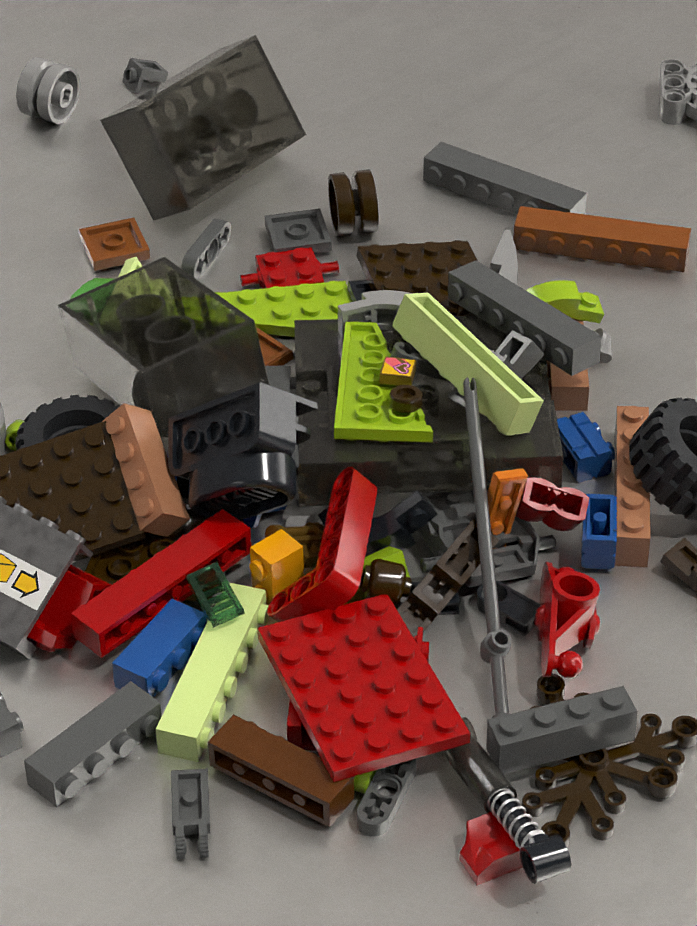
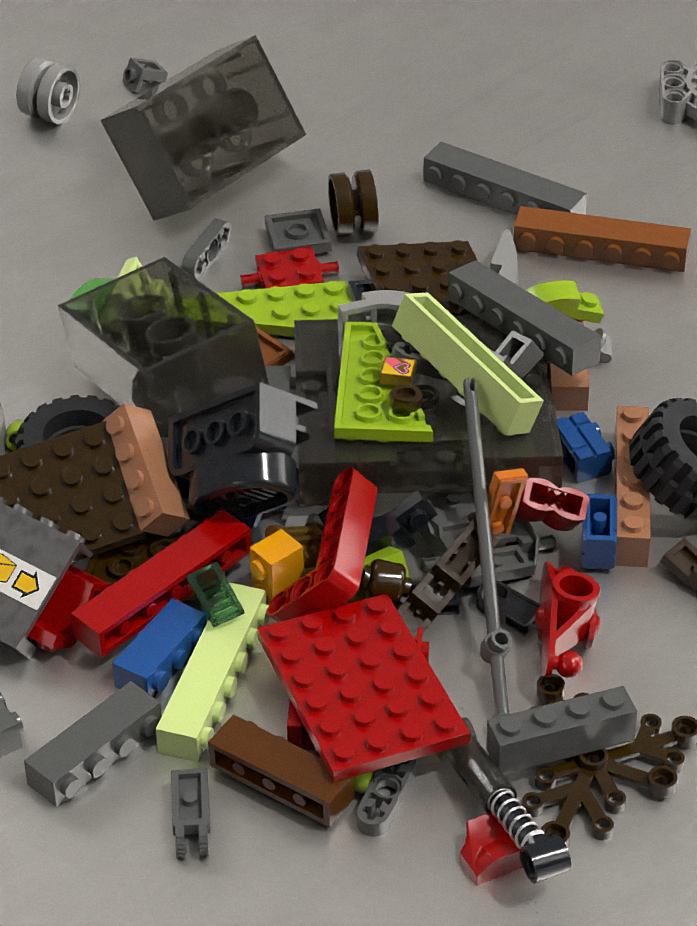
dark orange plate [79,217,150,271] -> none

